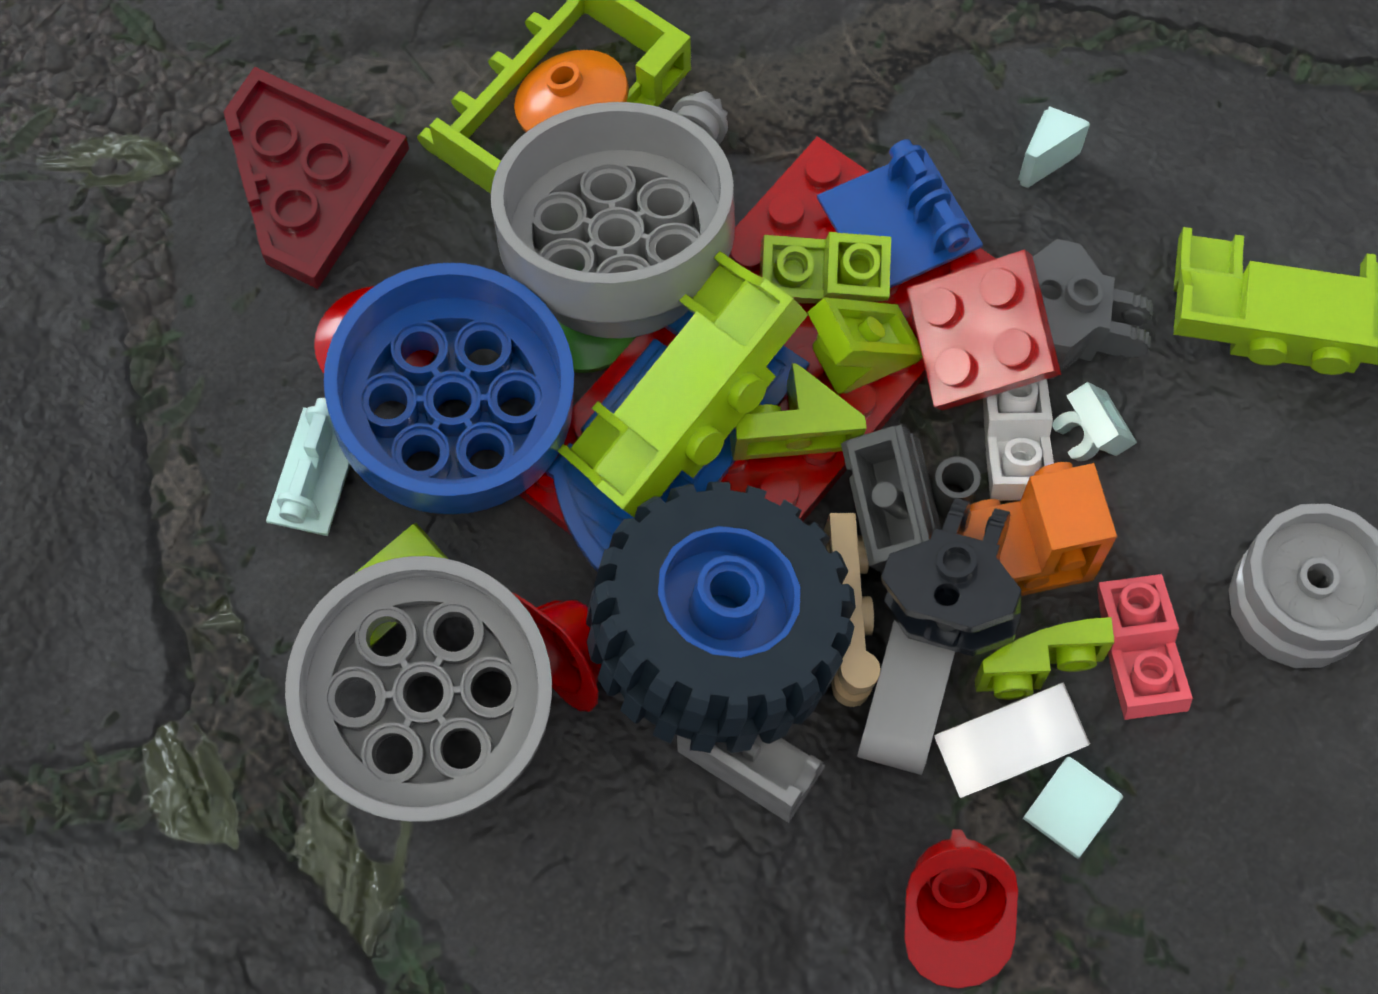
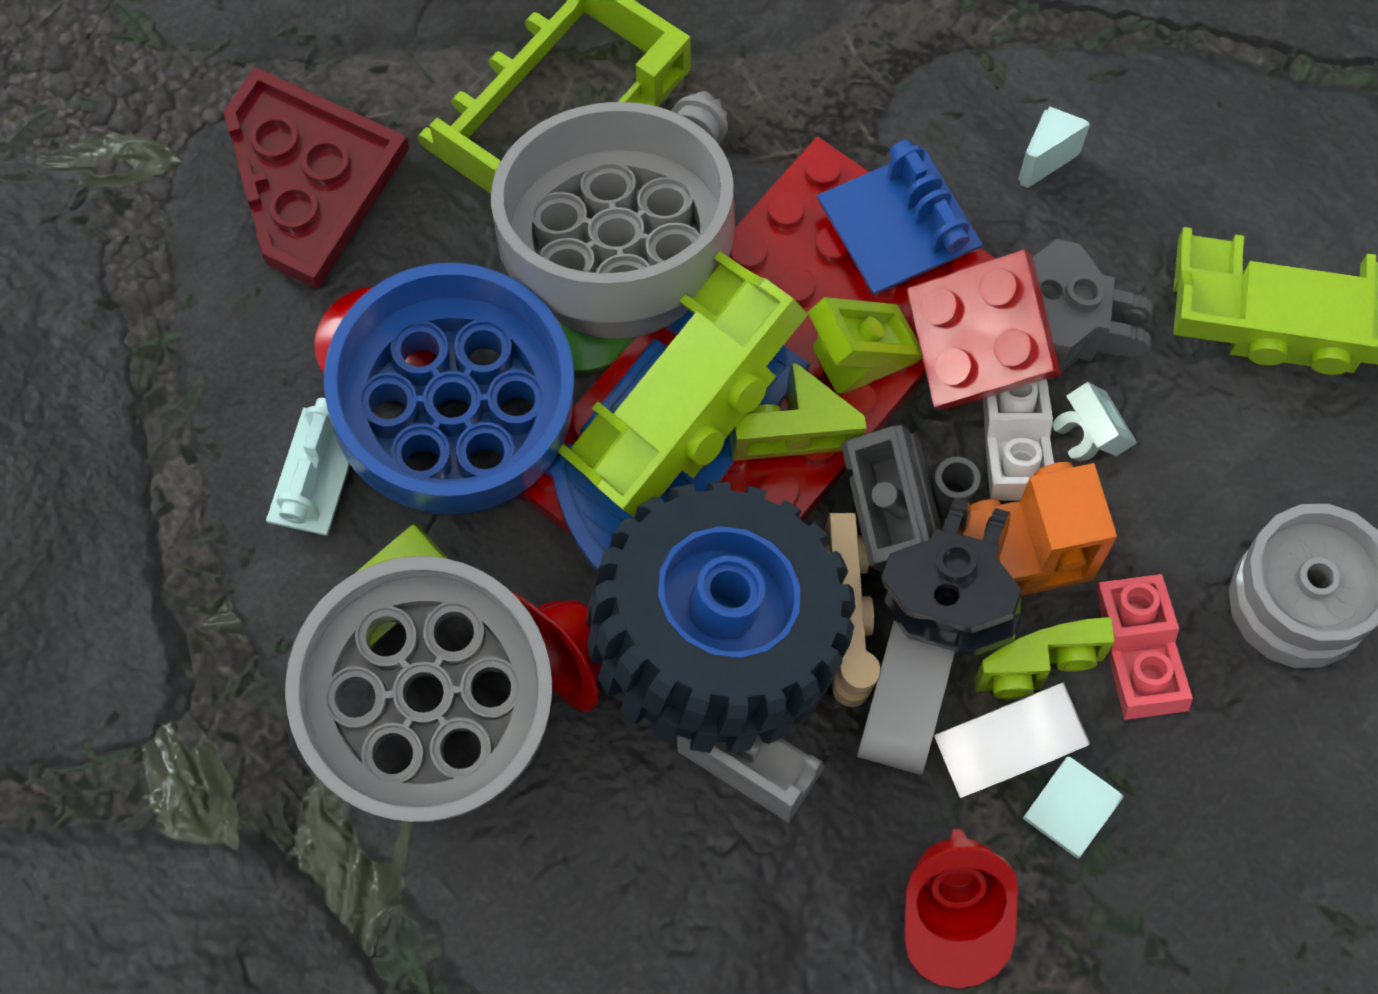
orange dish [514,50,629,132] -> none
lime slope [760,232,891,303] -> none

